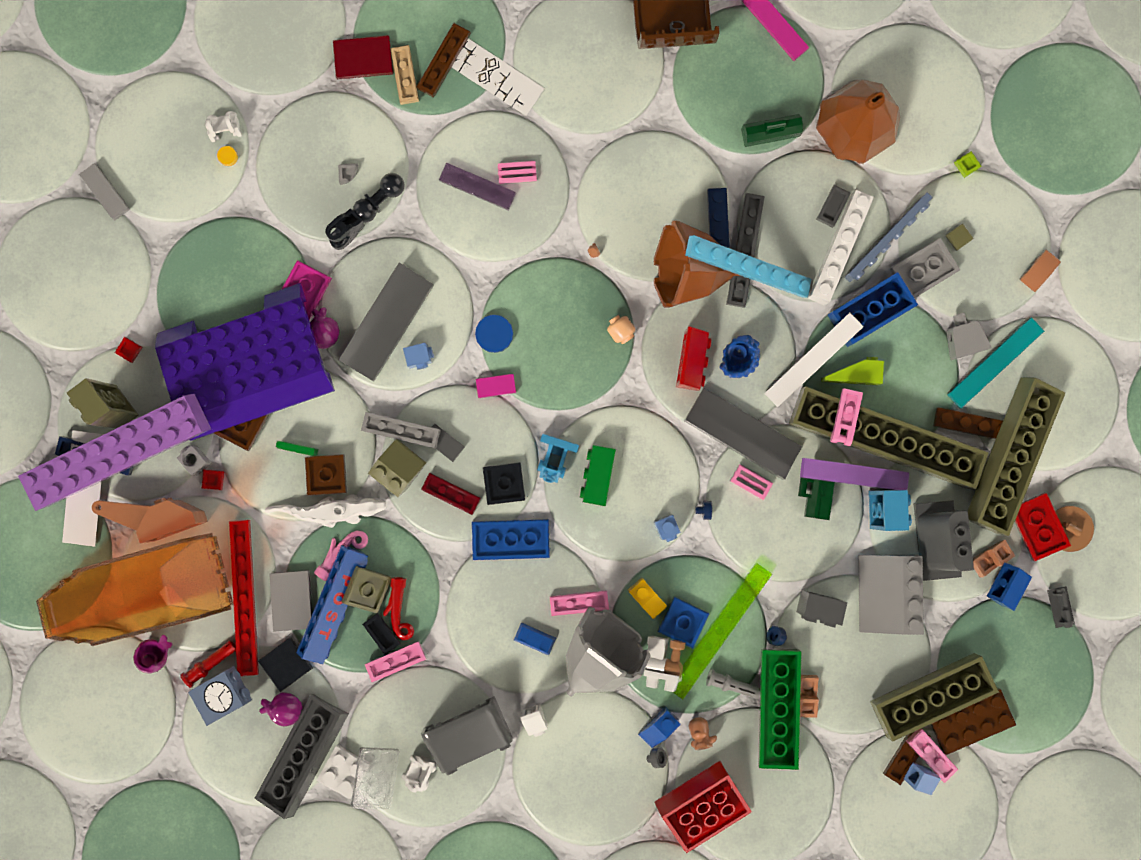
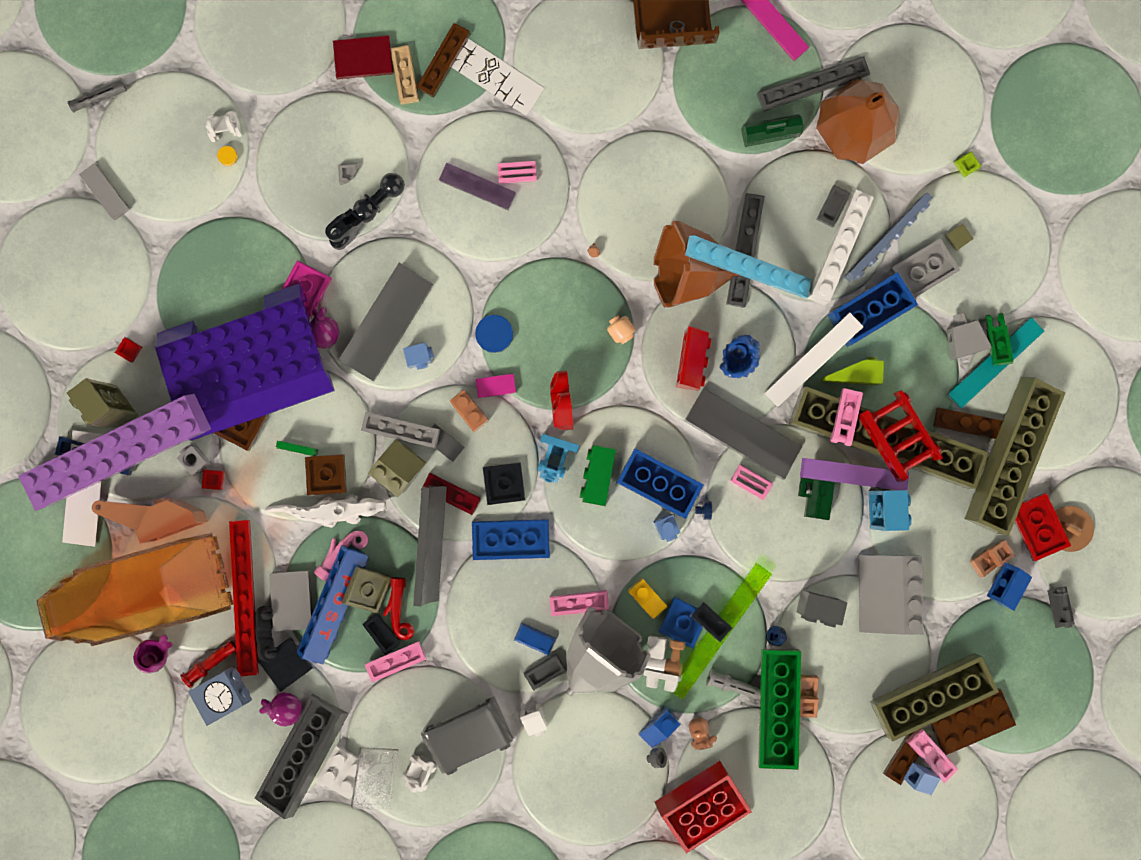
dark blue plate [707,188,730,248] -> none
dark grey windscreen [913,500,974,581] -> none
nougat slope [1019,250,1061,292] -> none
none -> flat silver pin [67,79,127,113]
none -> black piece [255,606,277,662]
none -> dark grey arch [413,485,447,607]
none -> nougat brick [450,390,488,432]
none -> dark grey tile [524,653,567,691]
none -> red connector [549,370,574,431]
none -> blue brick [616,448,704,519]
none -> black tile [691,602,732,642]
none -> dark grey tile [757,56,870,112]
none -> red fence [858,390,943,482]
none -> green hinge [985,313,1014,366]

